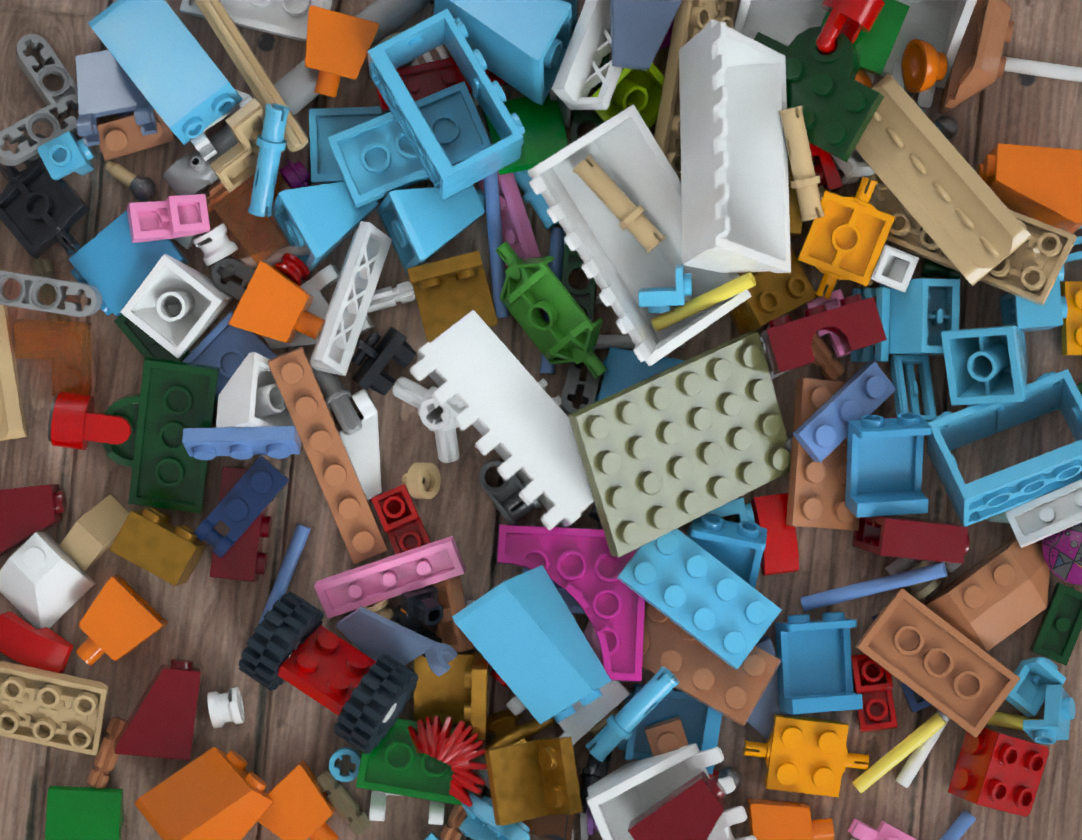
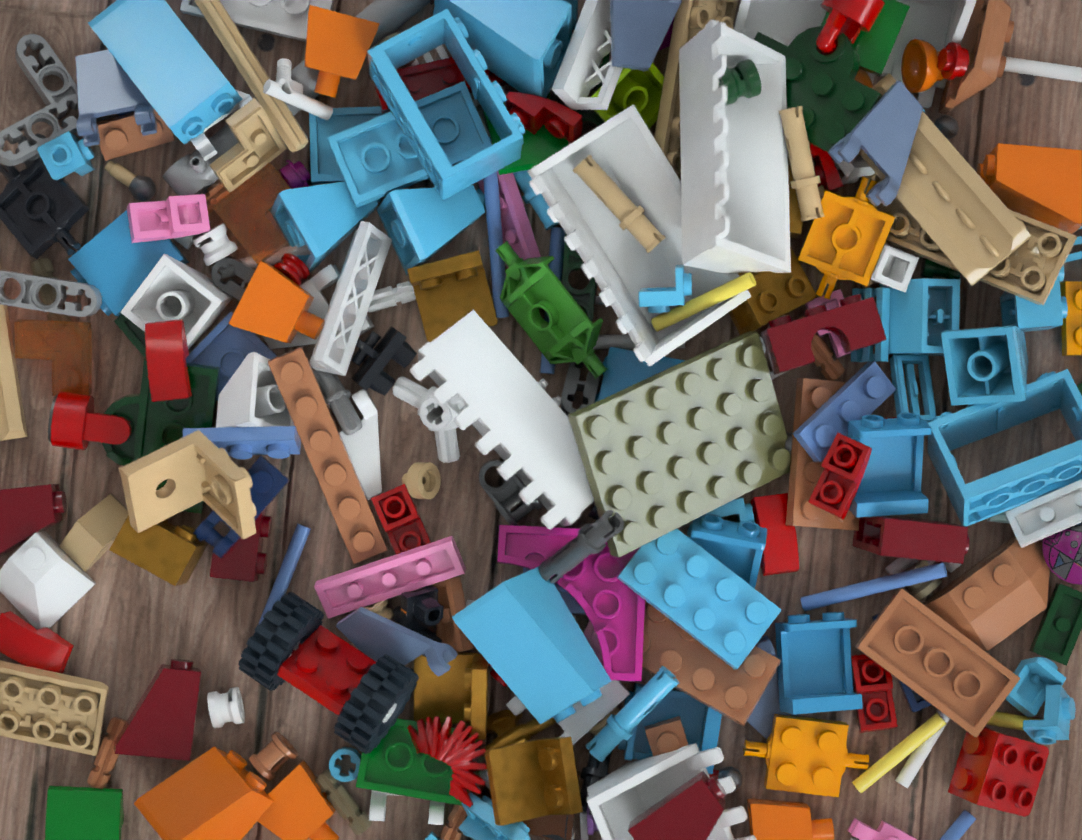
orange torso [76,575,168,666] -> none
medium azure pin [248,103,289,217] -> none
none -> tan bracket [119,430,257,540]
none -> red slope [145,319,192,402]
none -> nougat bush [249,731,298,781]
none -> white hose [263,58,333,120]
none -> red slope [505,92,583,143]
none -> dark grey pin [539,510,624,583]
none -> dark green wheel [719,59,762,106]
none -> red slope [808,432,872,520]
none -> sand blue flag [828,80,923,207]
none -> red plate [937,42,969,80]

